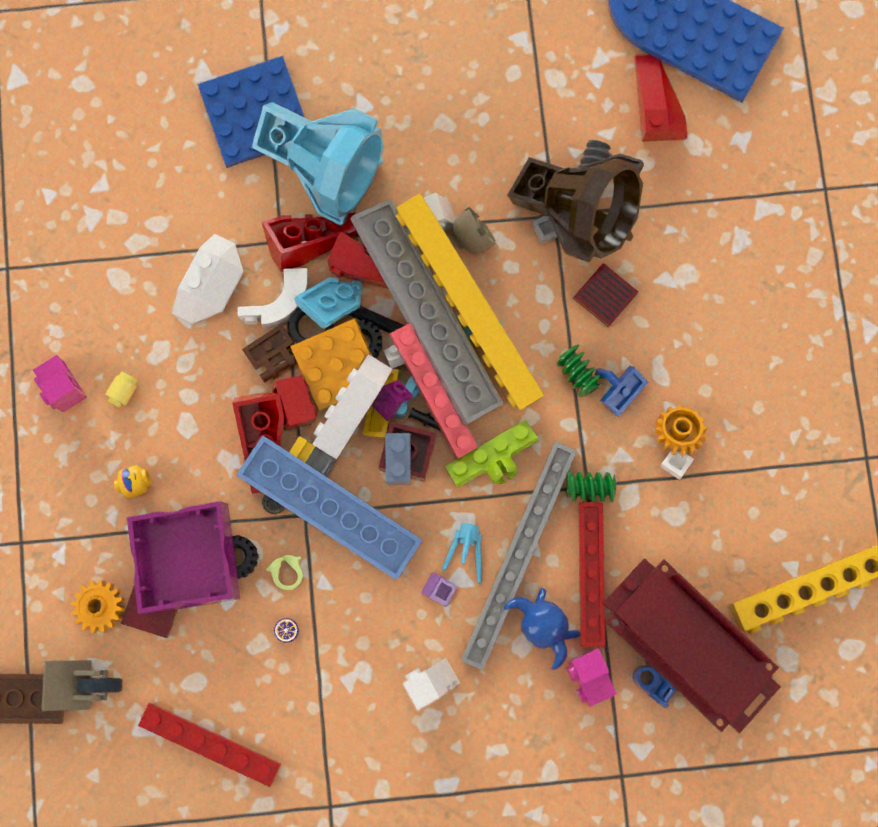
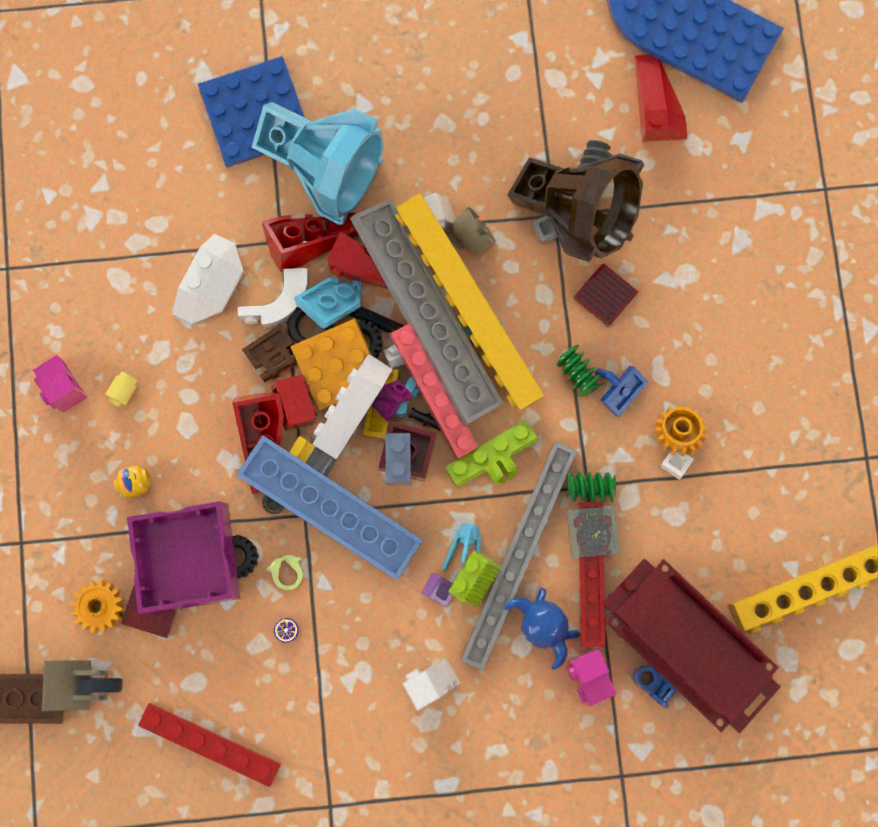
none -> lime brick [448,550,501,607]
none -> clear light blue tile [566,506,620,559]

